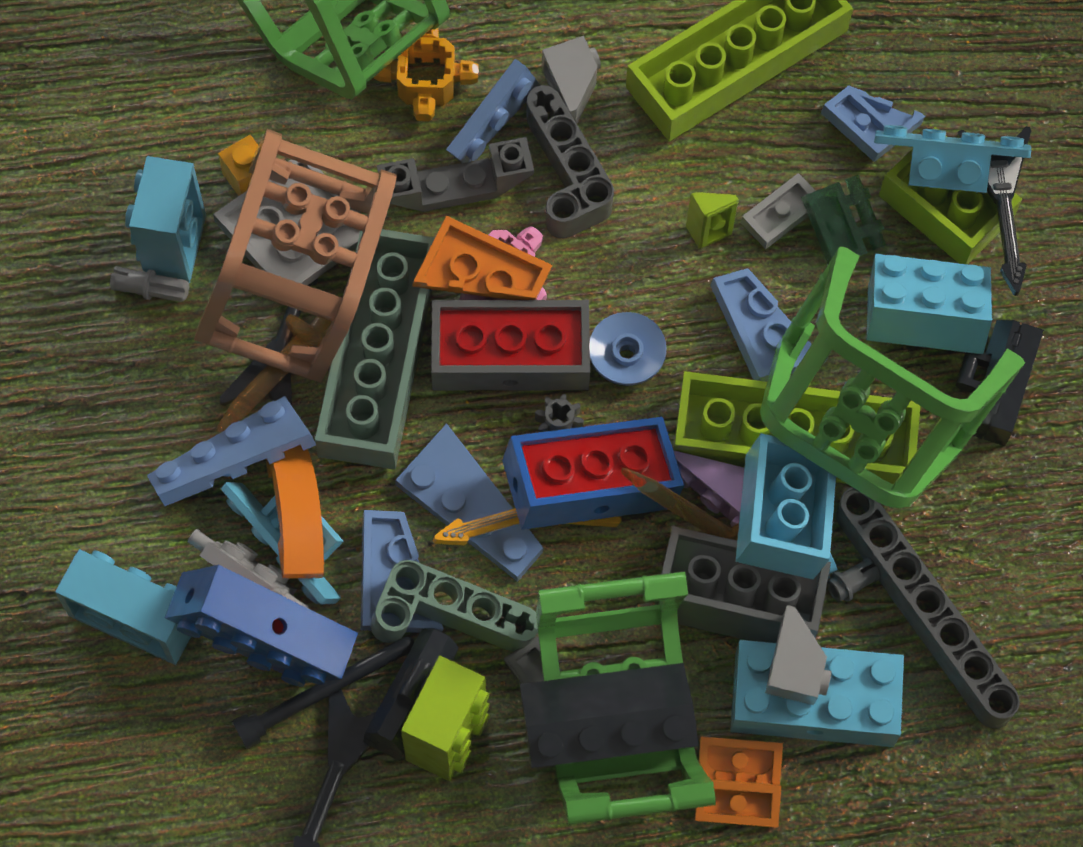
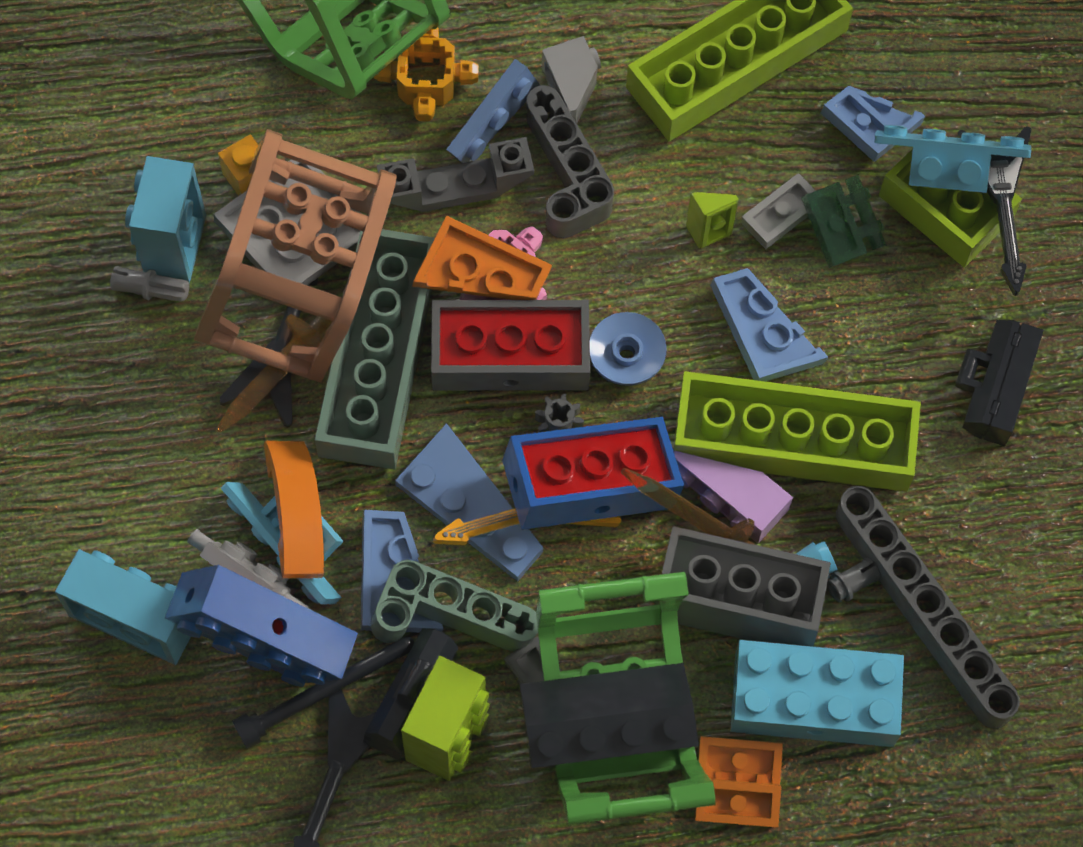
medium blue wing [147,396,316,506] -> none
medium azure brick [735,433,836,579] -> none
bright green windscreen [760,247,1025,508] -> none
light grey slope [765,605,832,705] -> none
medium azure brick [866,254,992,354] -> none

